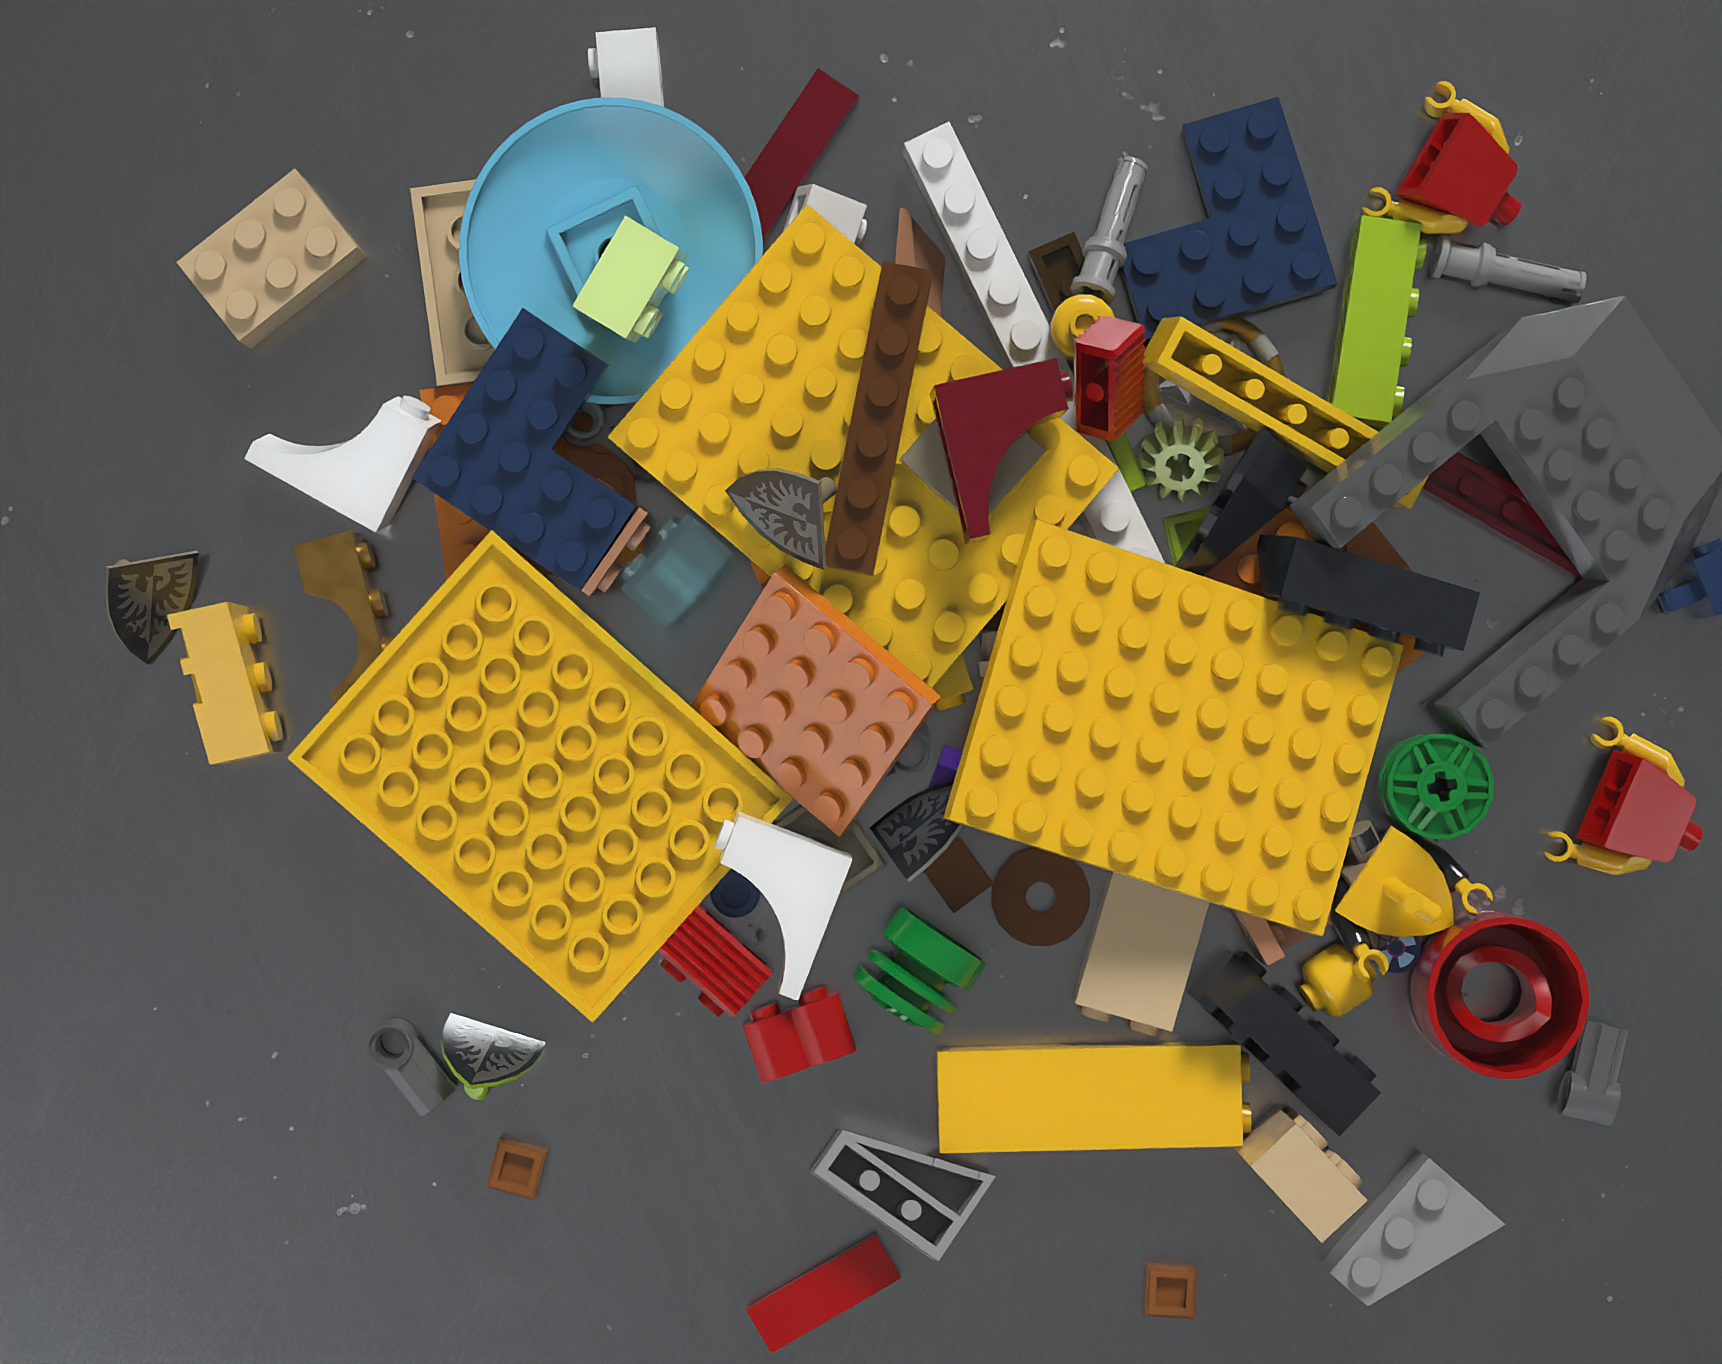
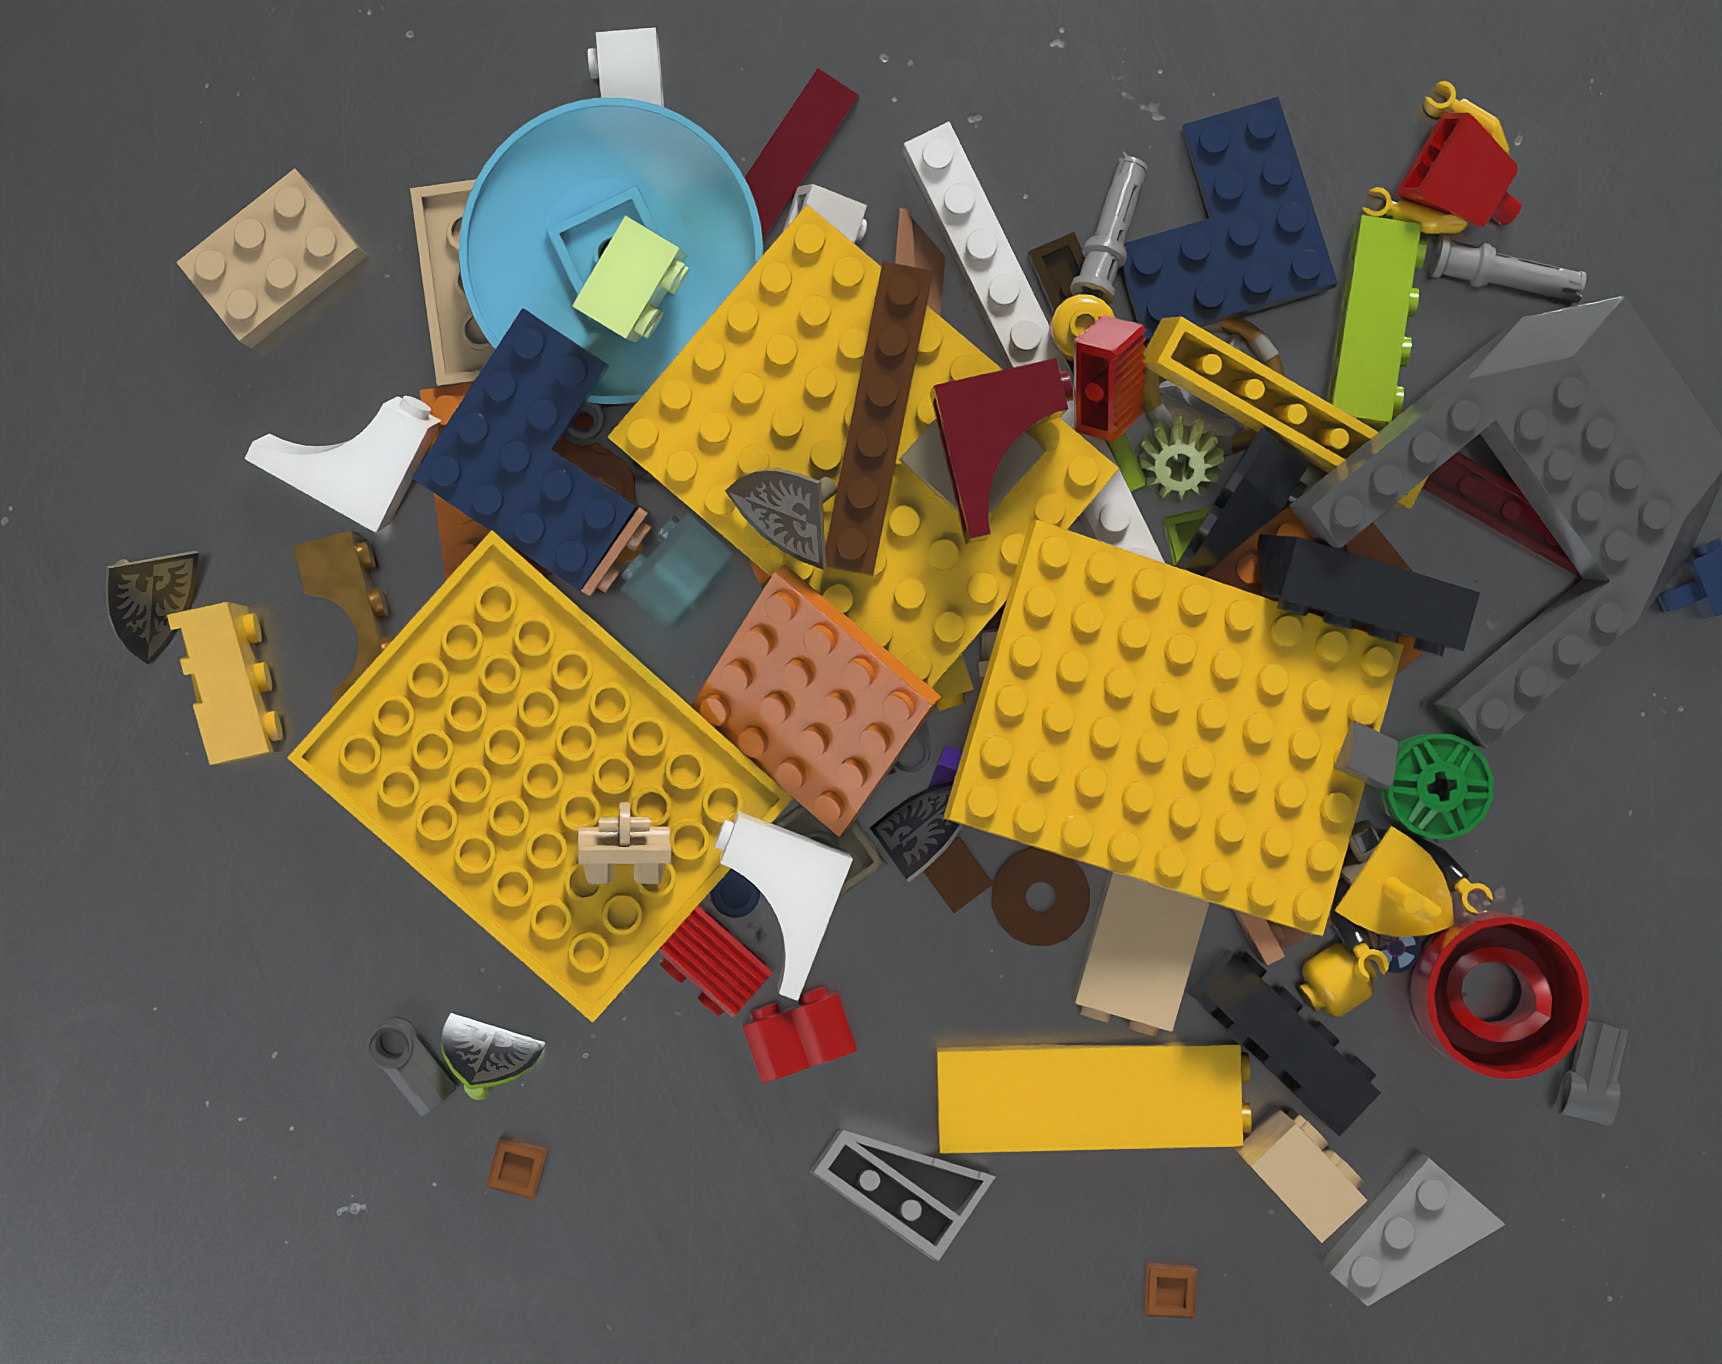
red tile [746,1232,901,1354] -> none
green wheel [853,905,988,1036] -> none
red torso [1543,717,1703,875] -> none
none -> tan hips [578,802,671,884]
none -> dark grey slope [1334,721,1398,788]

